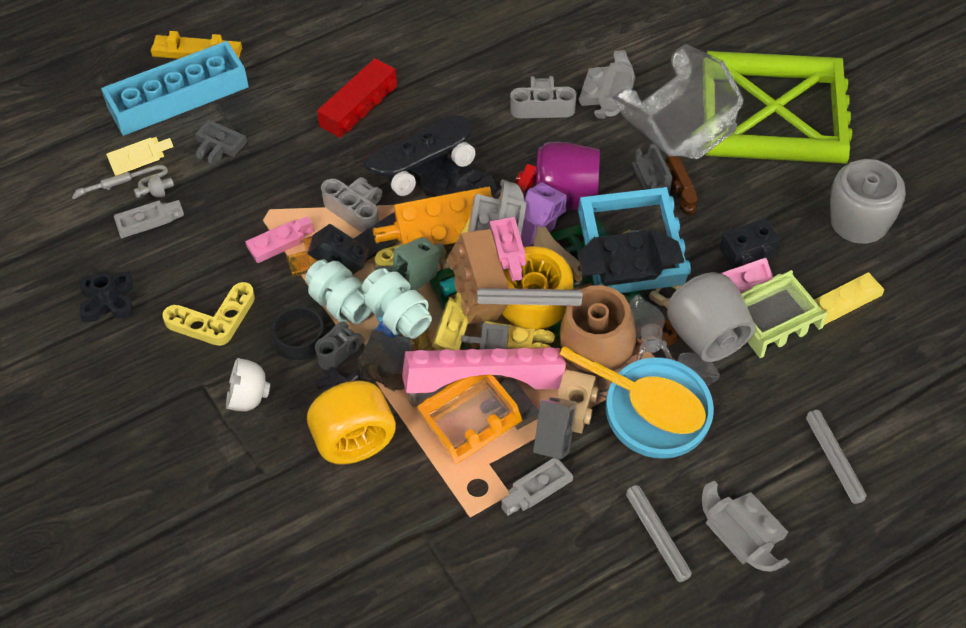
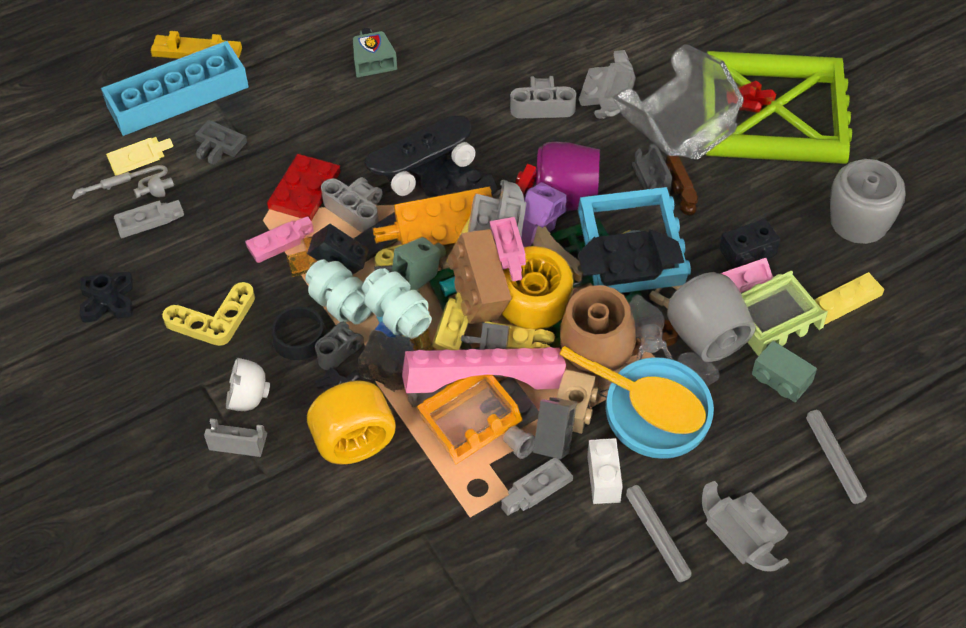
red brick [317,58,397,138] -> none
light grey axle [477,288,583,306] -> none
none -> light grey hinge [204,418,267,457]
none -> red plate [267,154,341,221]
none -> sand green torso [353,28,397,78]
none -> light grey piece [503,426,535,459]
none -> white brick [587,438,622,504]
none -> red rock [729,81,776,113]
none -> sand green brick [752,341,817,402]

